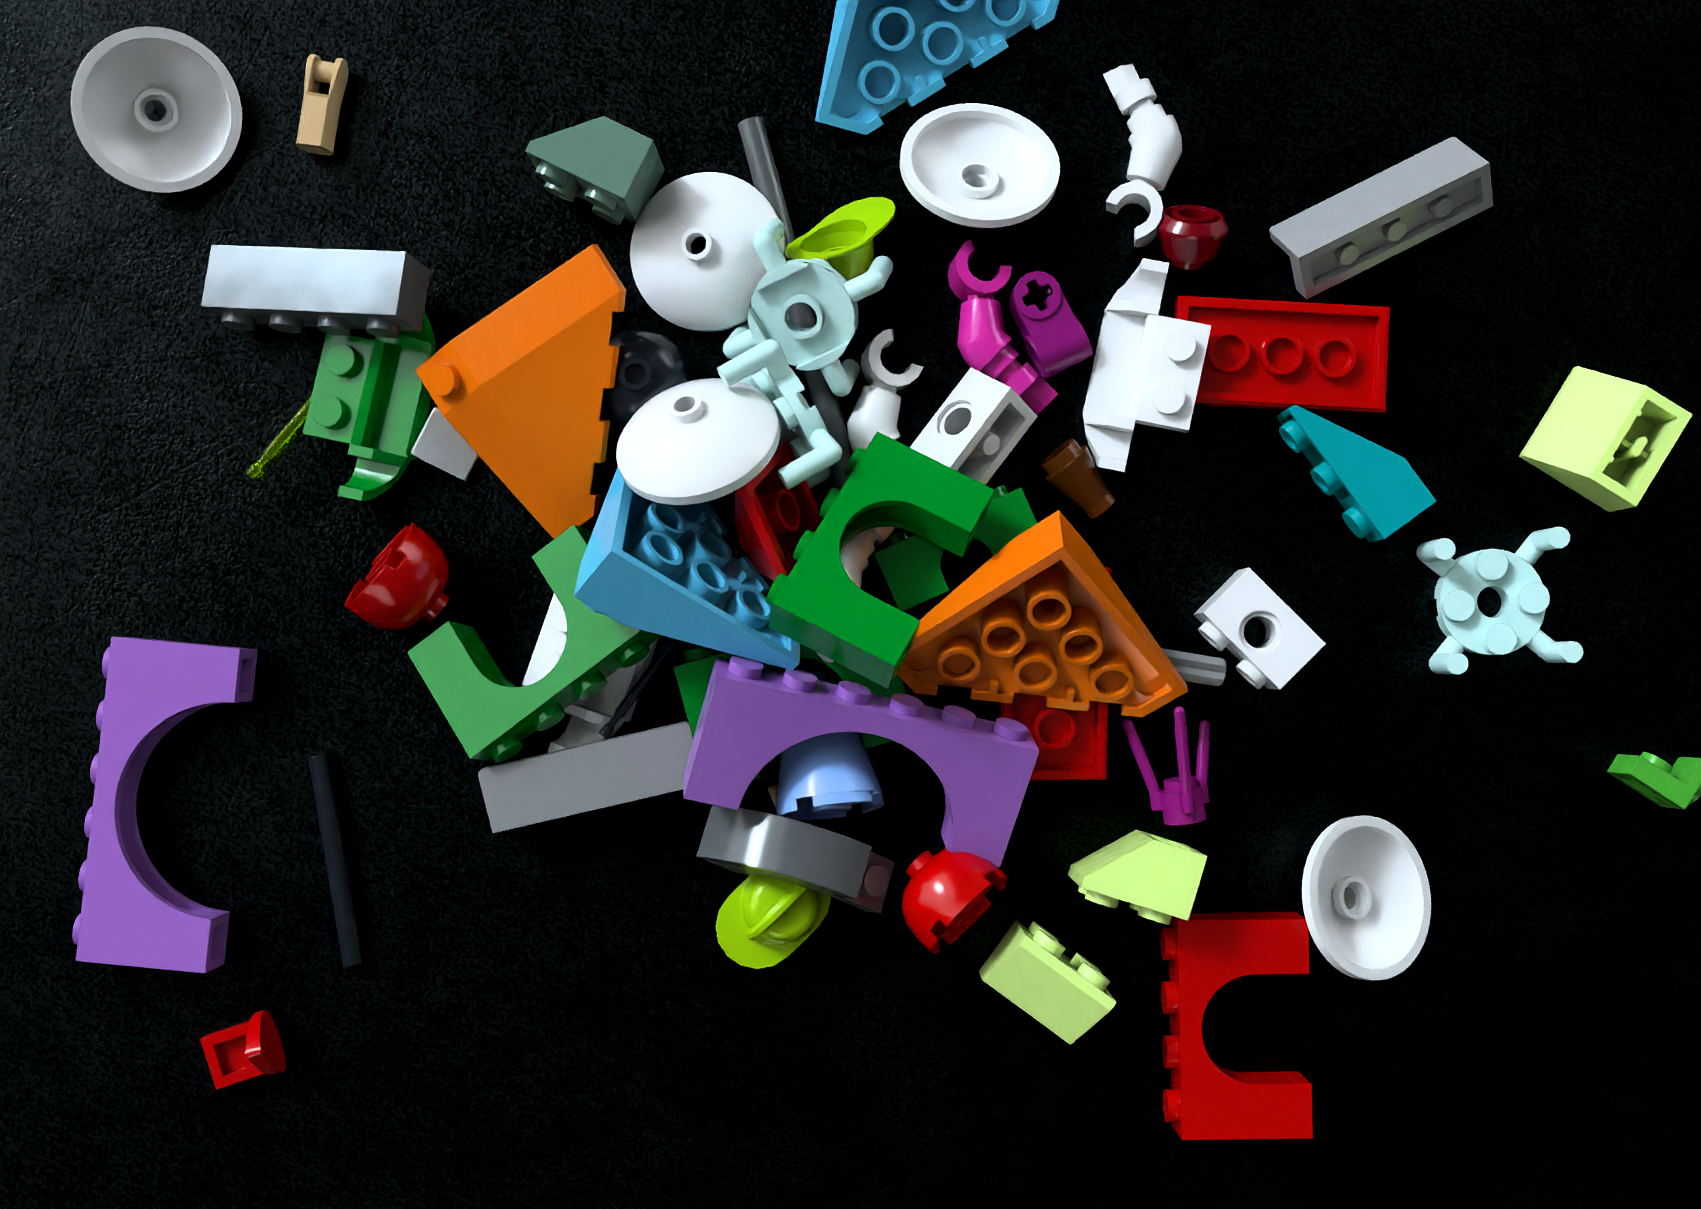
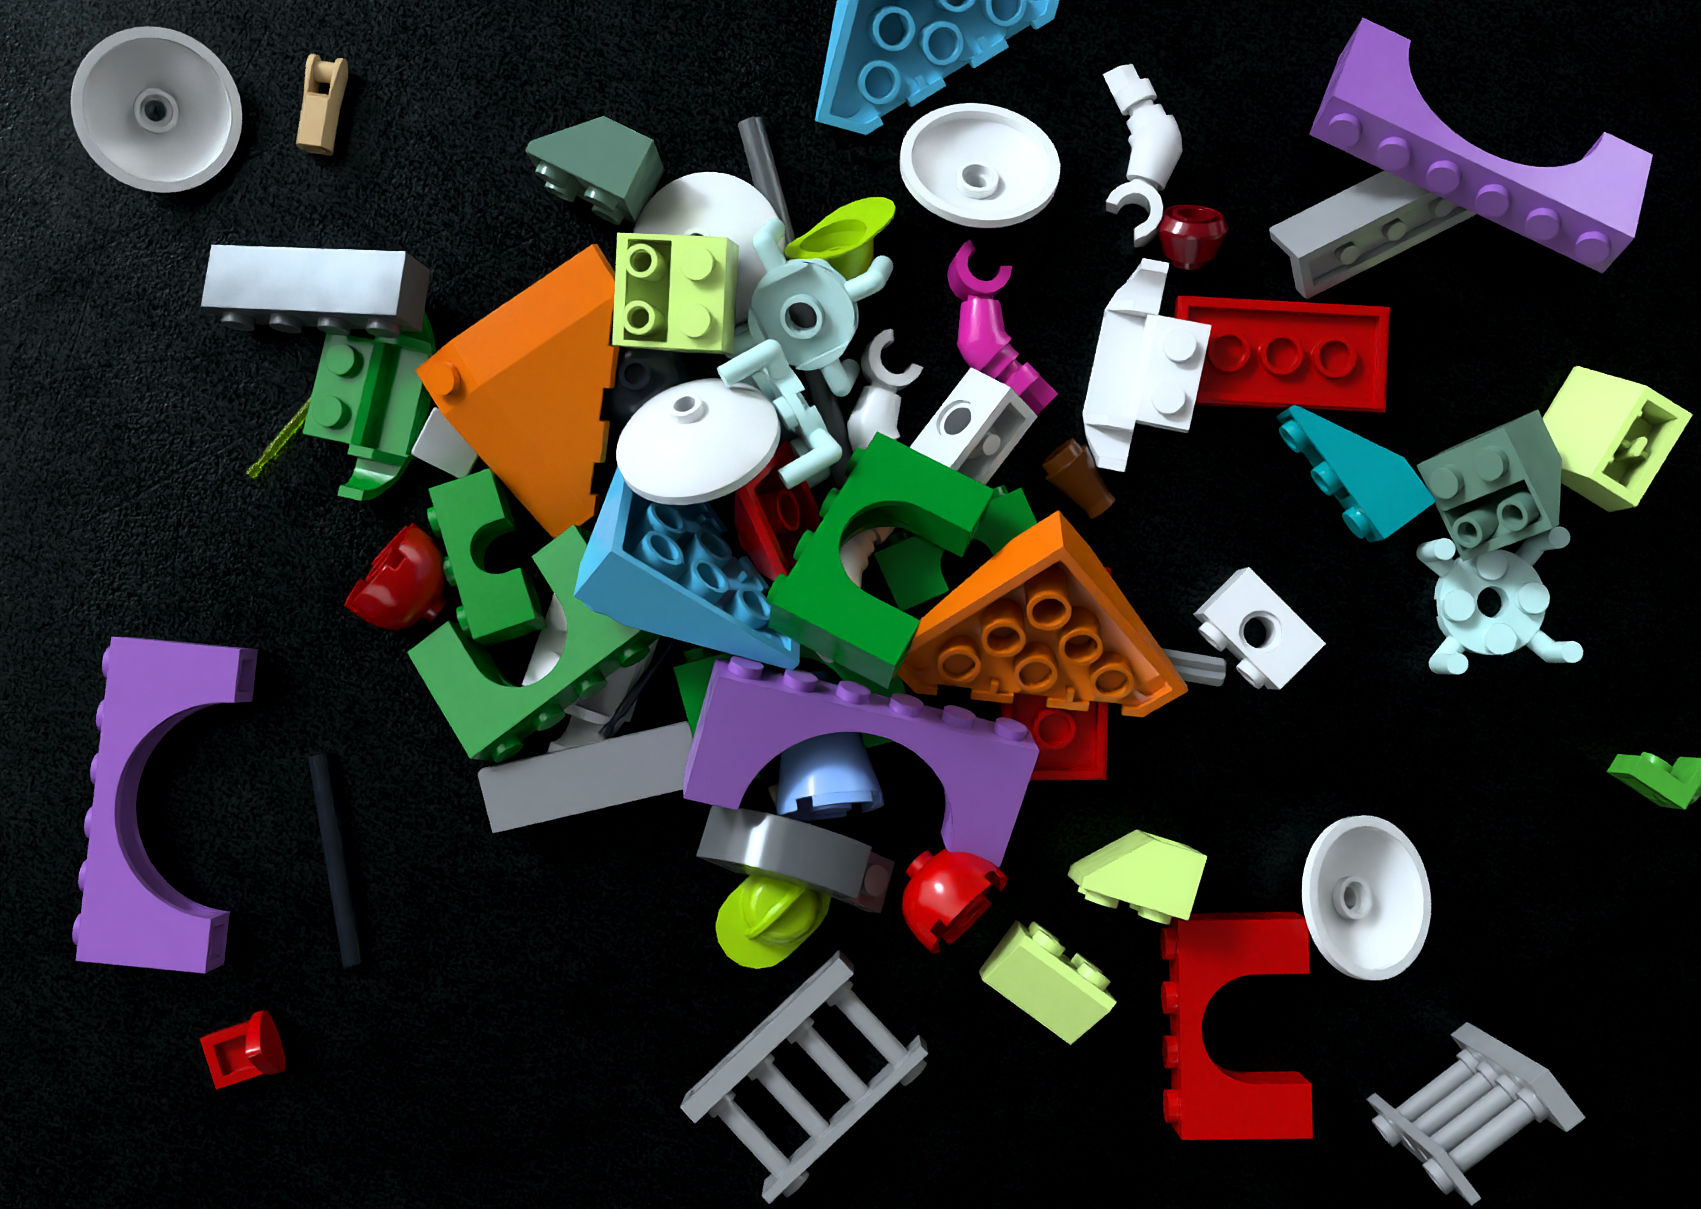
magenta piece [1008,271,1093,380] -> none
magenta plant [1122,706,1210,825] -> none
none -> green arch [427,468,547,648]
none -> yellowish green slope [612,233,739,355]
none -> light grey fence [680,949,928,1204]
none -> medium lavender arch [1309,18,1653,273]
none -> light grey fence [1367,1022,1585,1205]
none -> sand green slope [1416,410,1562,561]

